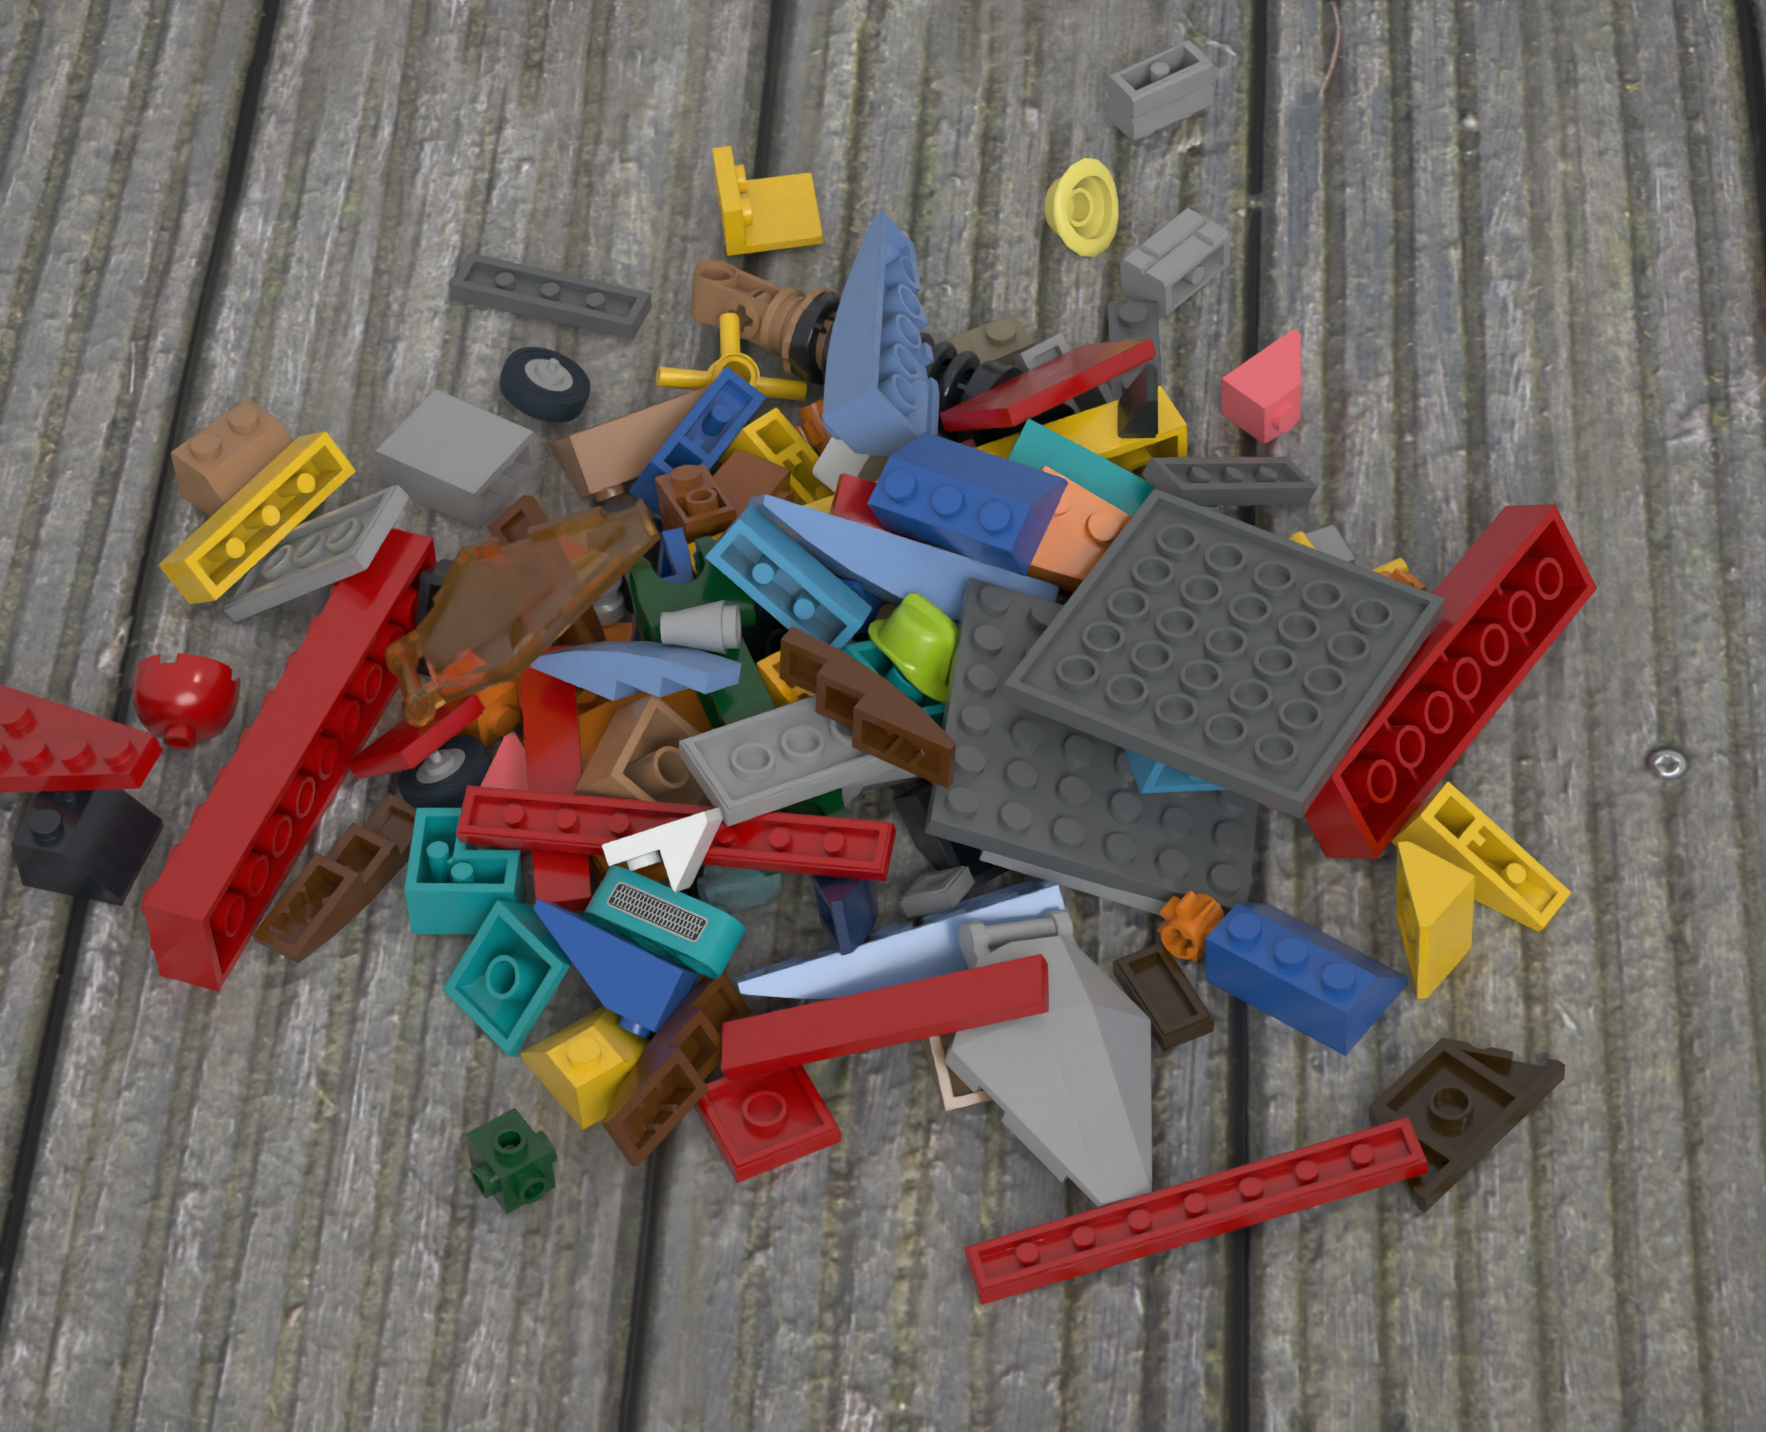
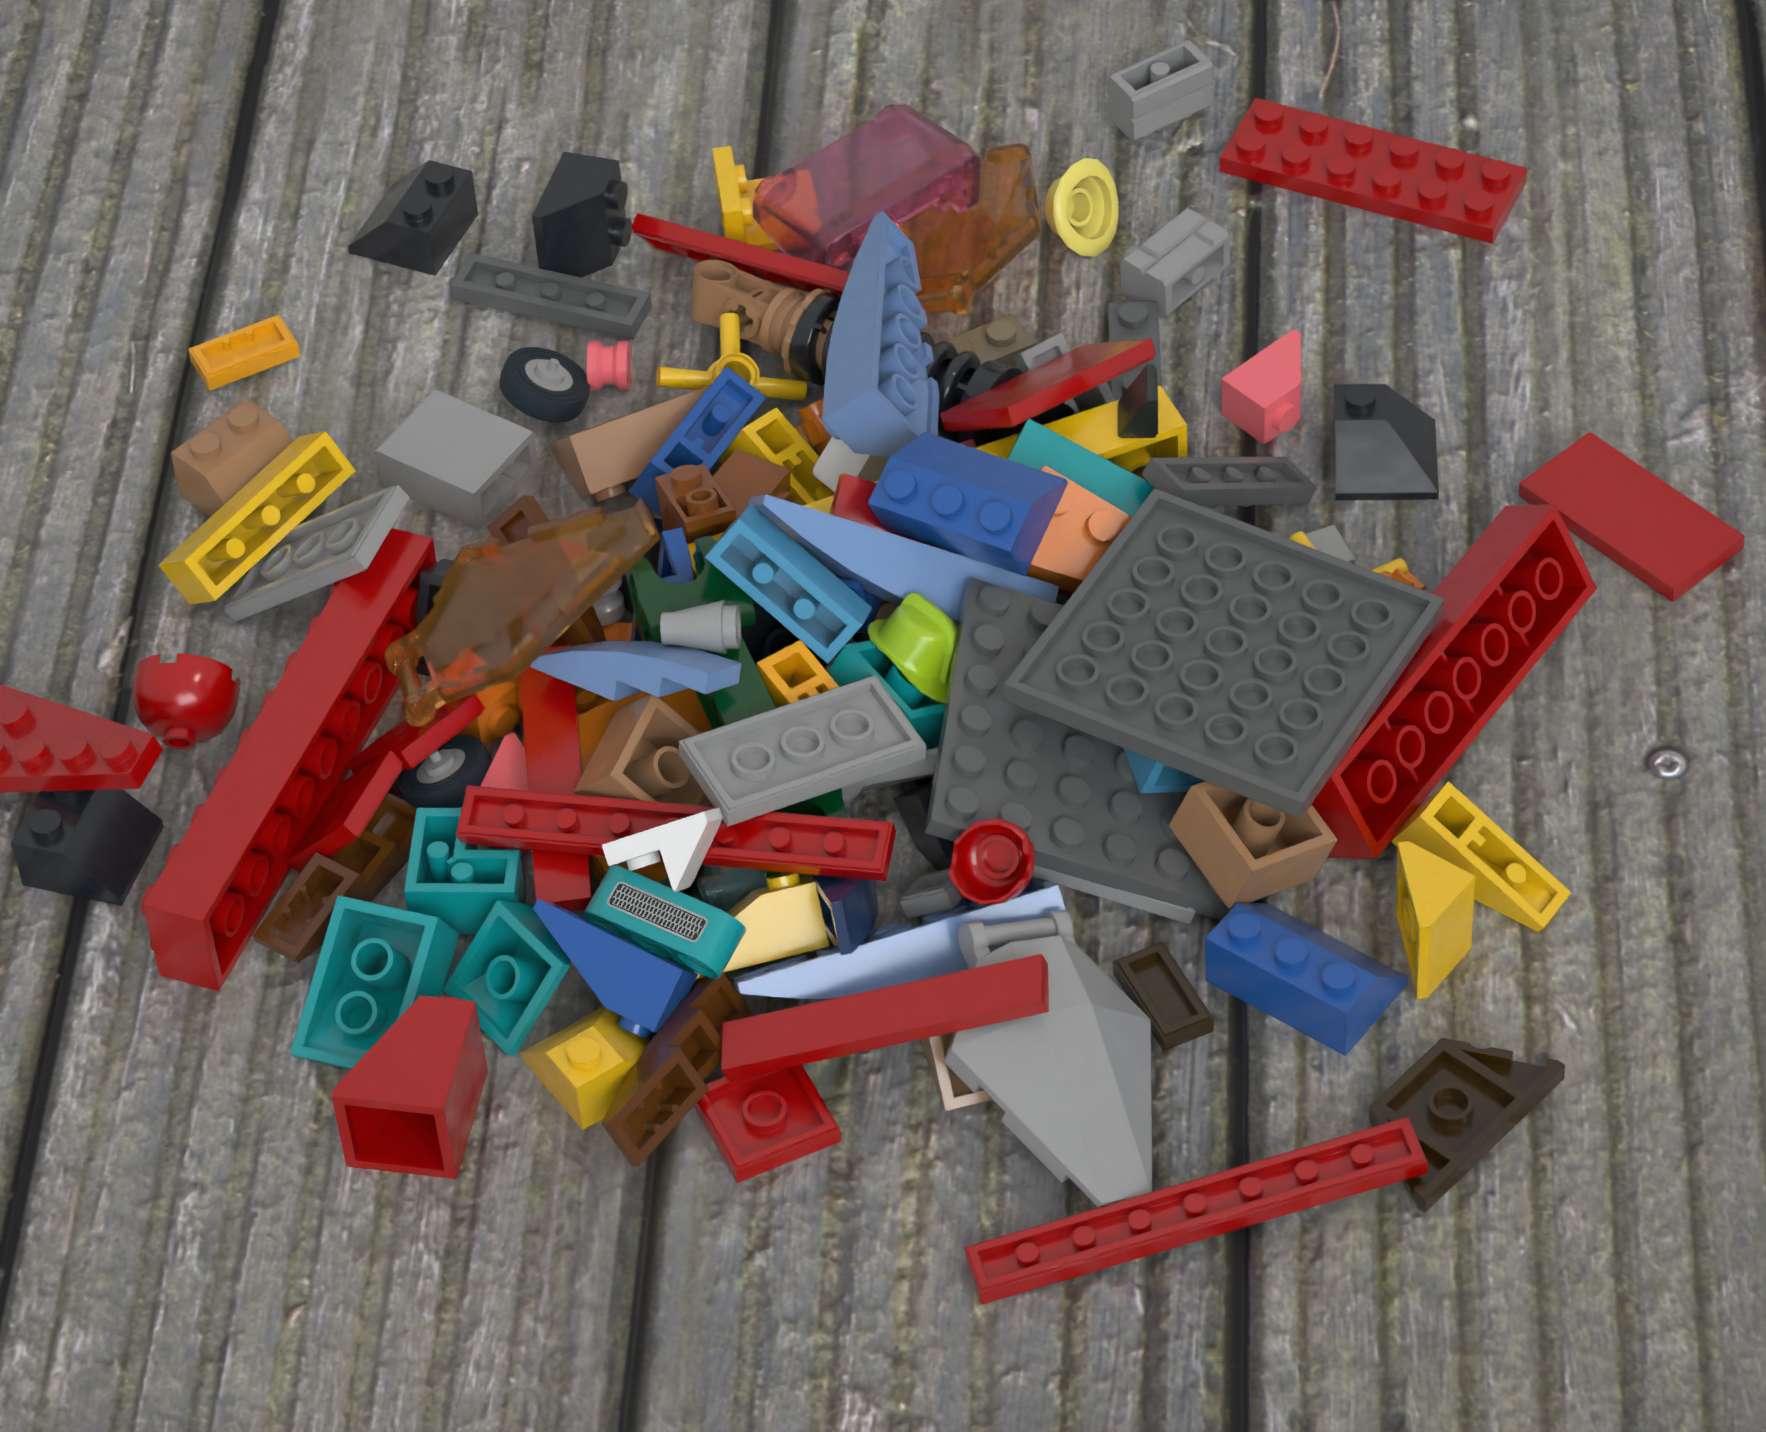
dark green brick [466,1108,557,1214] -> none
reddish brown slope [780,626,956,789] -> none
orange gear [1157,890,1225,962] -> none
none -> light orange plate [188,315,300,391]
none -> red tile [286,750,404,873]
none -> teal slope [290,895,460,1070]
none -> red slope [331,995,488,1179]
none -> black slope [348,160,478,276]
none -> black slope [532,152,632,278]
none -> coral wheel [587,341,632,390]
none -> red tile [631,213,850,297]
none -> yellow slope [687,872,830,979]
none -> clear pink windscreen [753,104,981,269]
none -> clear orange windscreen [860,143,1041,315]
none -> red hair [948,818,1035,905]
none -> medium nougat brick [1169,781,1337,910]
none -> red plate [1219,98,1527,244]
none -> black slope [1333,384,1439,501]
none -> red tile [1518,432,1745,602]

